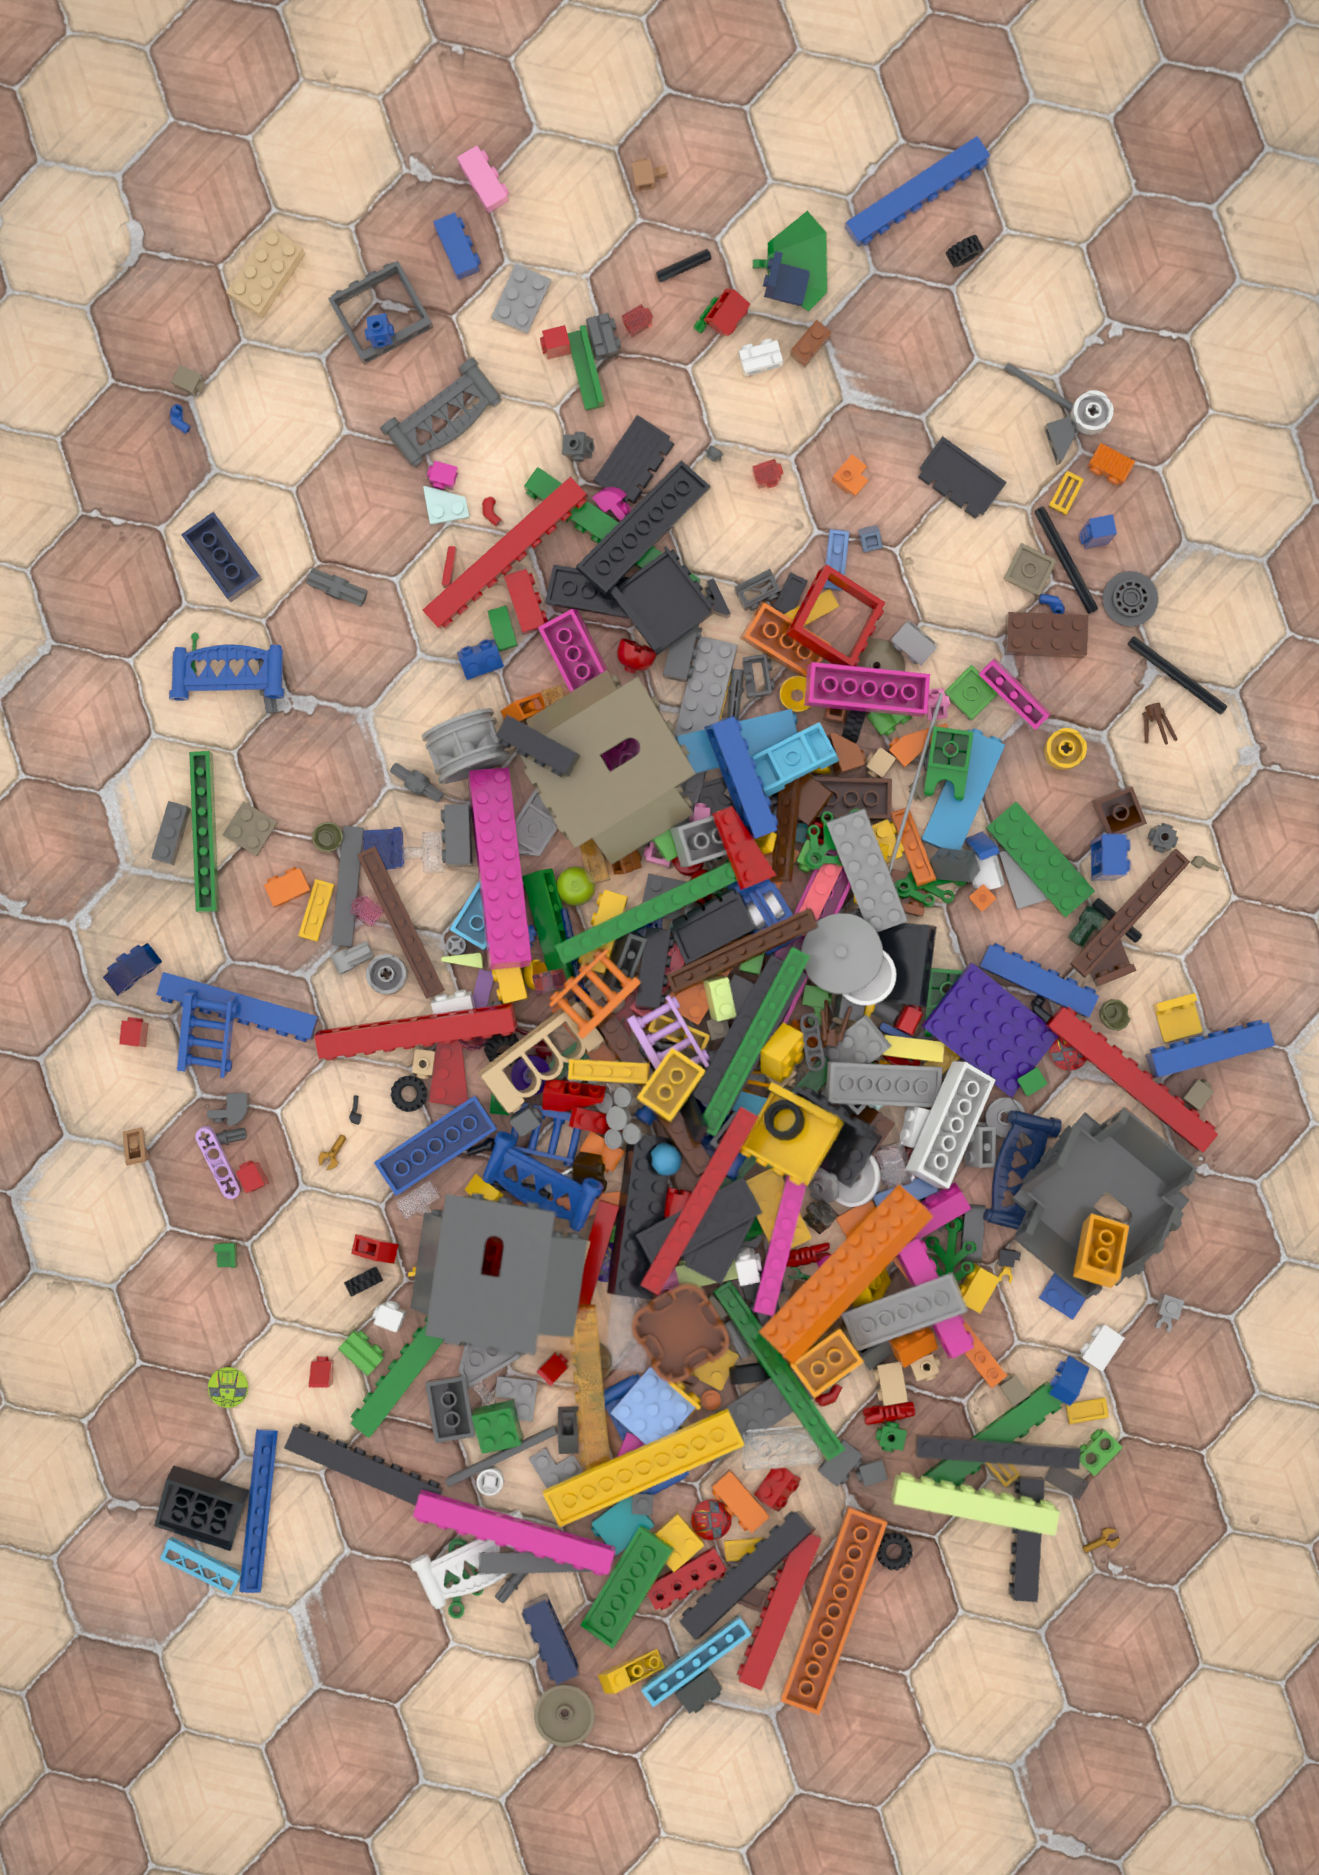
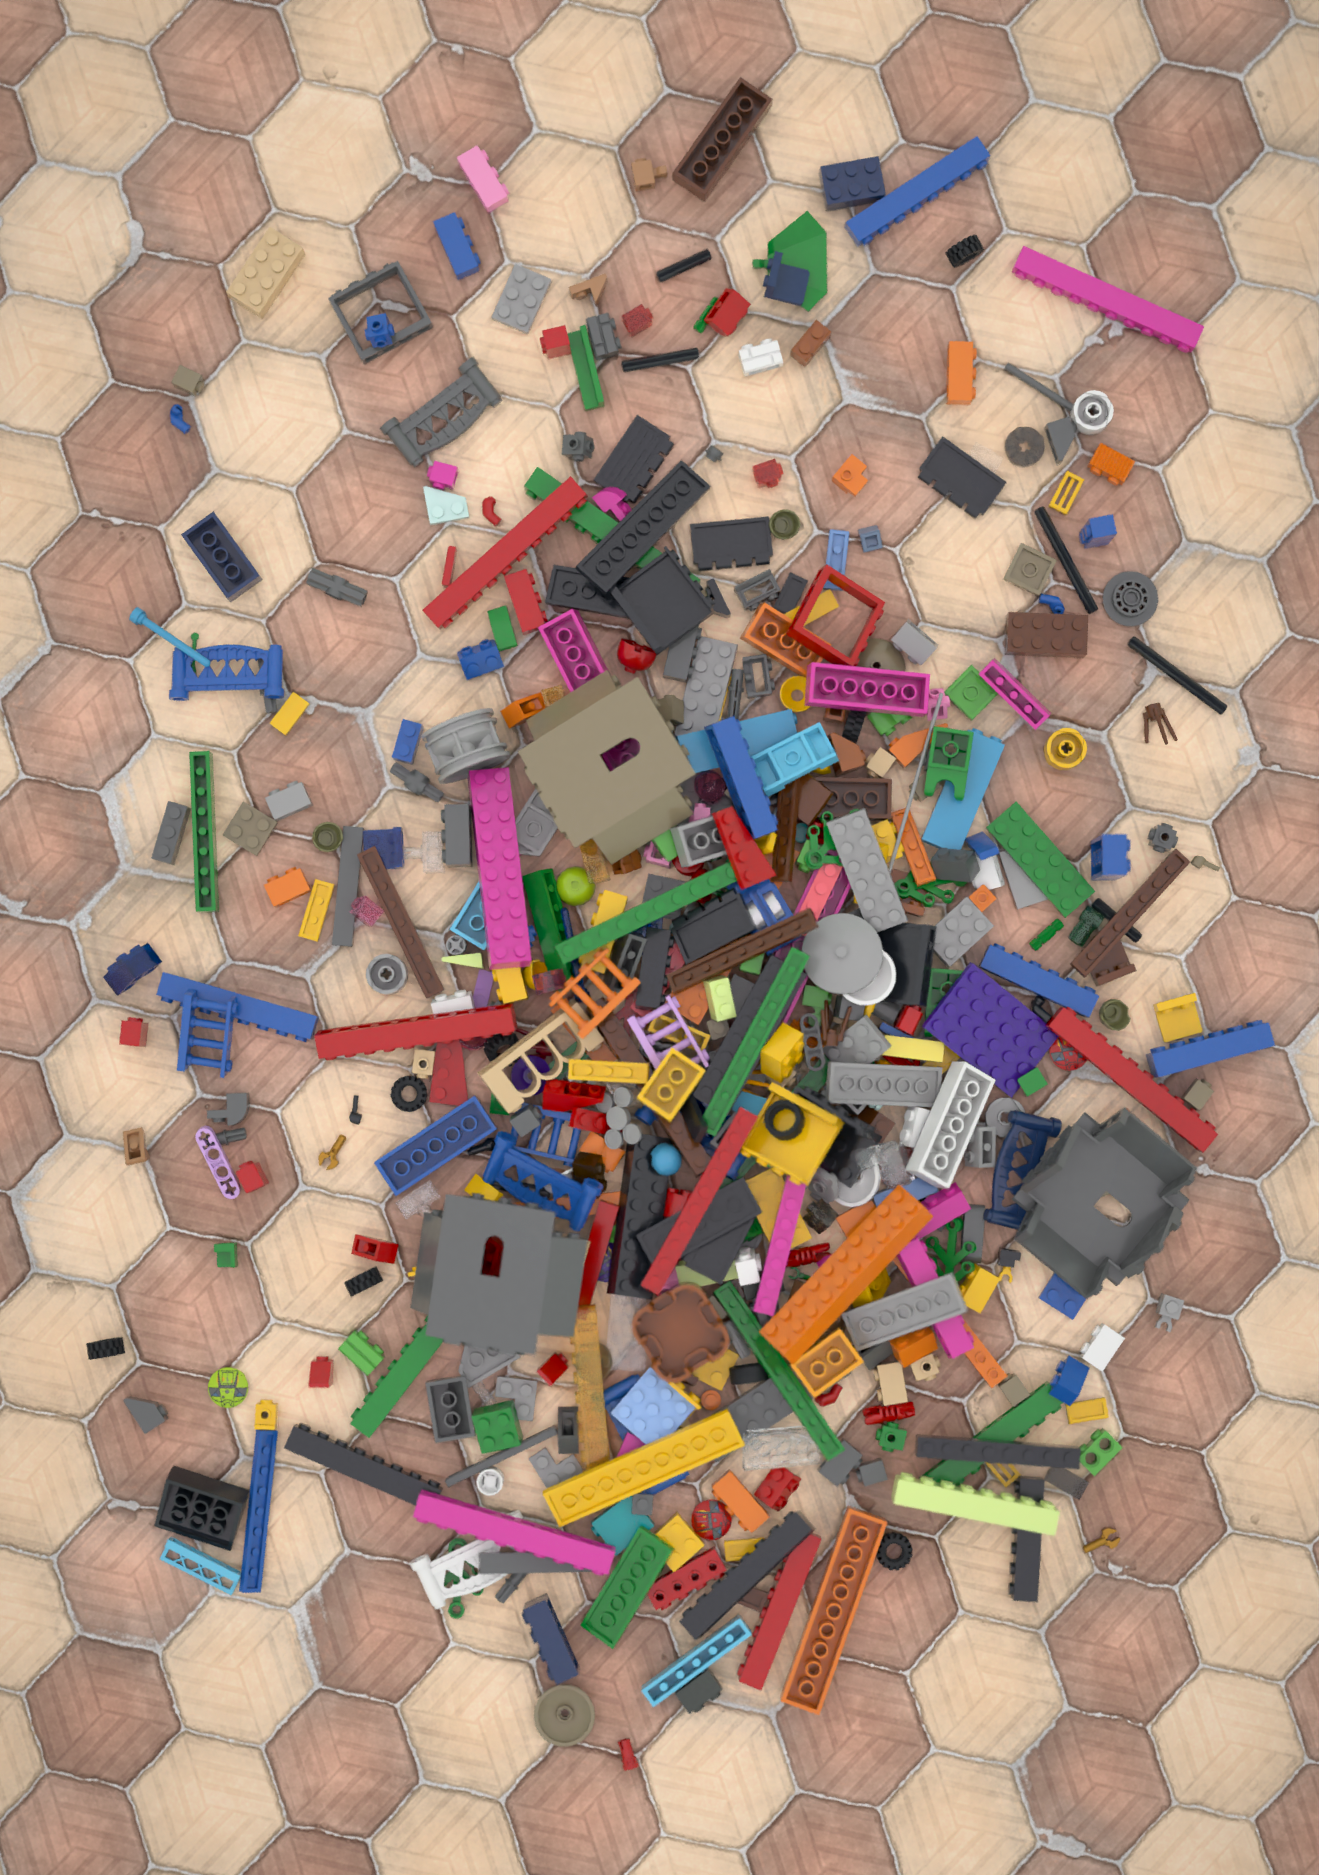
light grey piece [331,941,374,975] -> none
white brick [372,1300,407,1332] -> none
black brick [496,715,580,777] -> none
yellow slope [597,1649,665,1694] -> none
light orange brick [1073,1213,1129,1288] -> none
reddish brown slope [1092,786,1147,834] -> none
none -> black tyre [86,1337,125,1360]
none -> dark grey slope [123,1396,168,1434]
none -> dark azure piece [129,607,210,667]
none -> yellow brick [254,1399,278,1430]
none -> light grey brick [265,781,313,821]
none -> yellow tile [270,692,310,736]
none -> blue brick [392,719,424,765]
none -> medium nougat slope [569,273,607,306]
none -> red pin [618,1738,639,1771]
none -> black axle [621,348,699,372]
none -> dark tan brick [657,695,684,726]
none -> reddish brown brick [672,77,773,202]
none -> black hinge [690,516,773,571]
none -> clear pink hair [693,770,726,803]
none -> olive hair [769,509,801,540]
none -> dark blue brick [819,156,886,212]
none -> clear slope [854,1141,900,1171]
none -> light grey brick [934,897,994,967]
none -> orange brick [946,341,977,405]
none -> clear smoke plate [1004,427,1045,467]
none -> dark pink brick [1012,246,1205,353]
none -> green axle [1029,919,1064,951]

